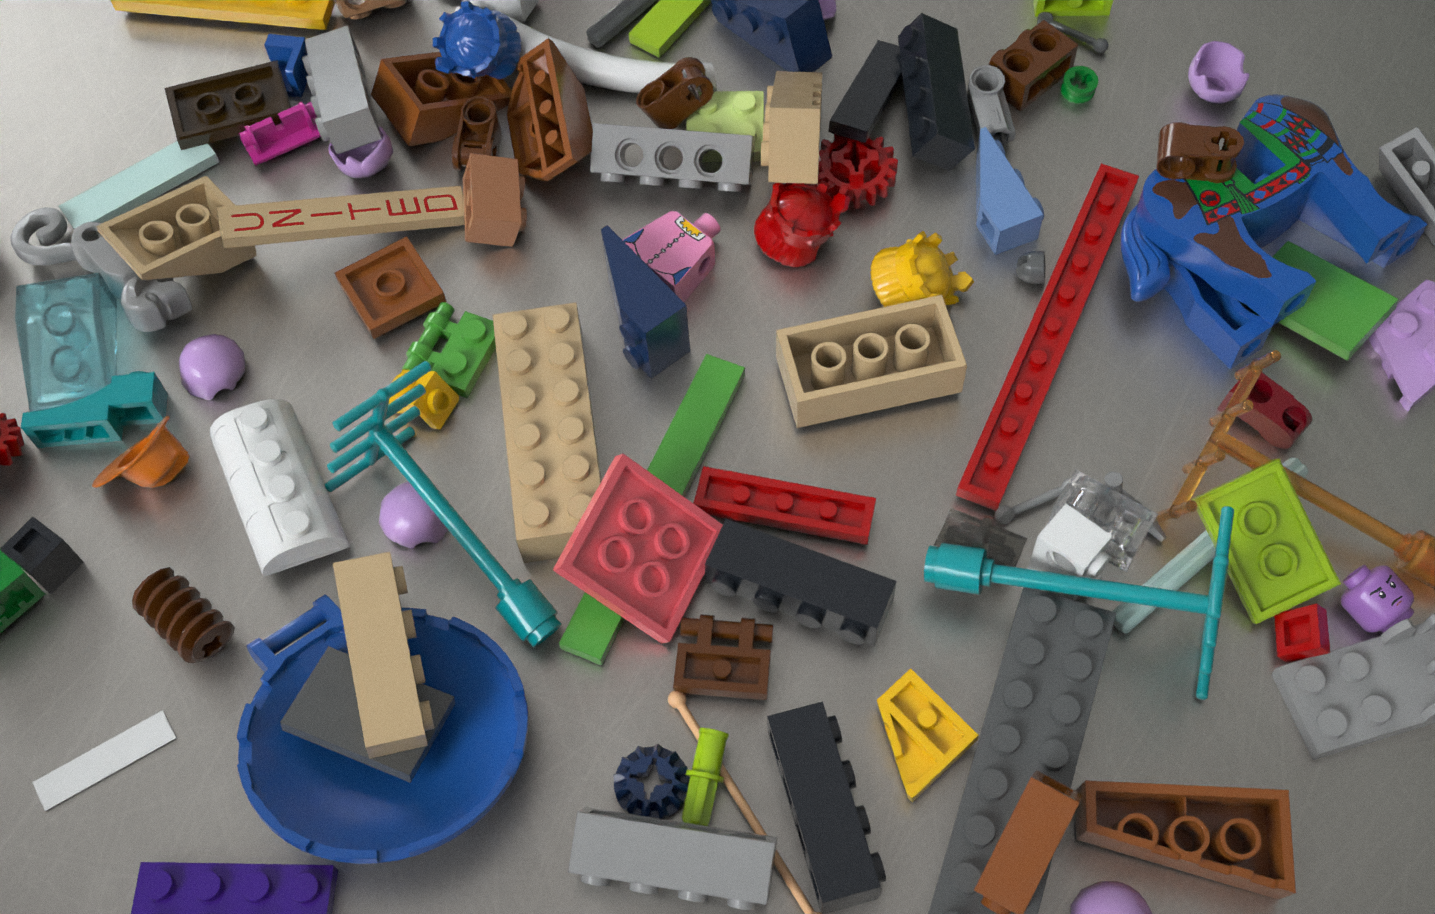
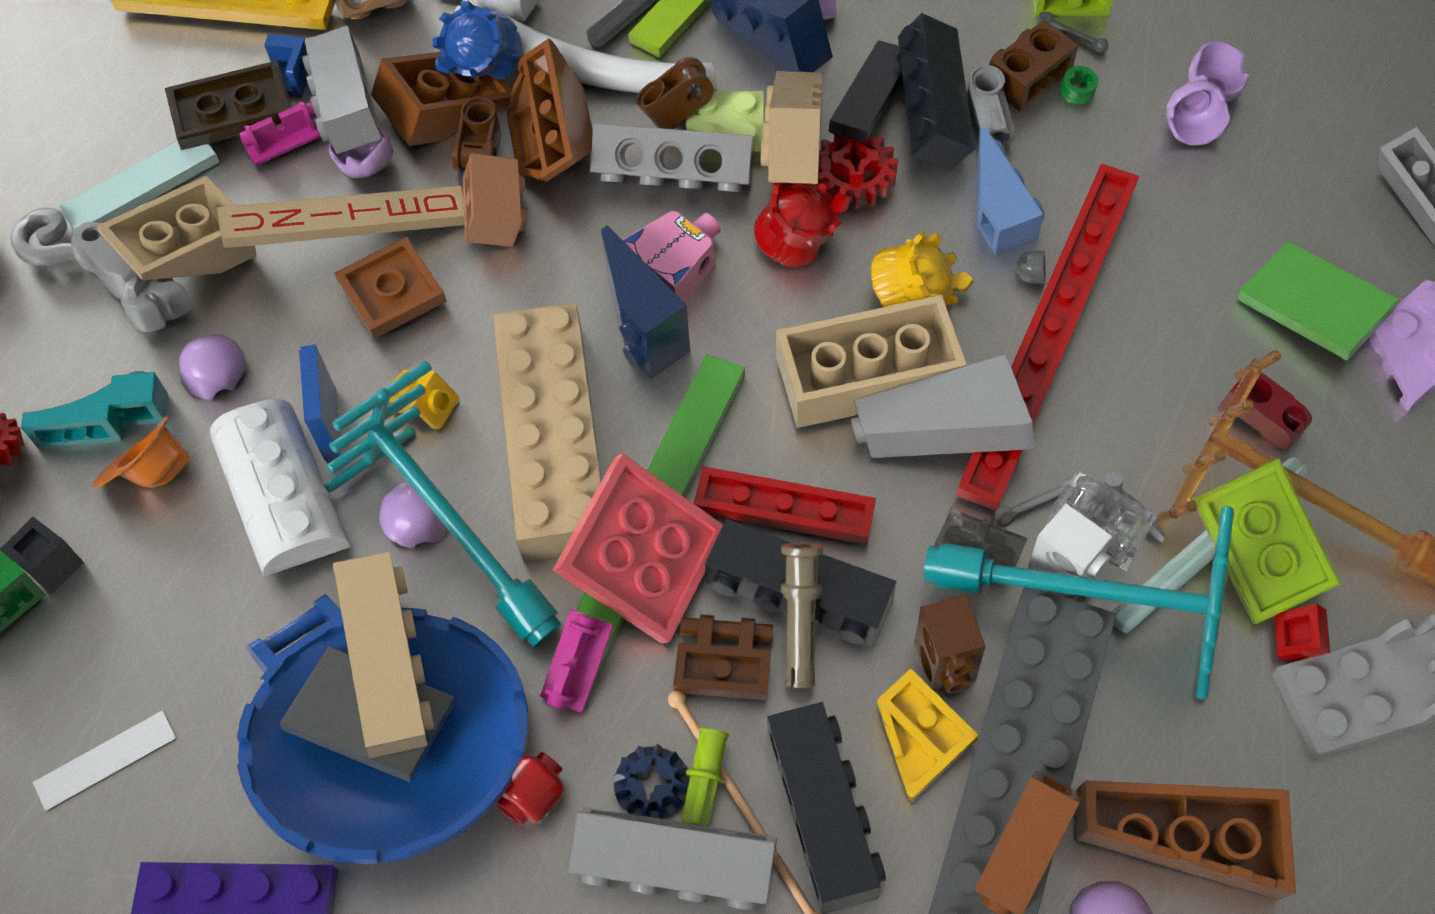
clear light blue slope [15,273,117,412] -> none
reddish brown piece [132,567,235,663] -> none
bright green plate [402,302,496,399] -> none
blue animal [1121,94,1428,369] -> none
reddish brown piece [1156,122,1244,183] -> none
medium lavender head [1341,564,1414,633] -> none
none -> blue tile [299,344,342,463]
none -> red head [495,752,565,827]
none -> dark pink hinge [540,609,614,713]
none -> dark tan pin [781,543,823,688]
none -> light grey slope [851,354,1036,458]
none -> reddish brown brick [914,595,986,694]
none -> lavender hair [1166,80,1230,146]

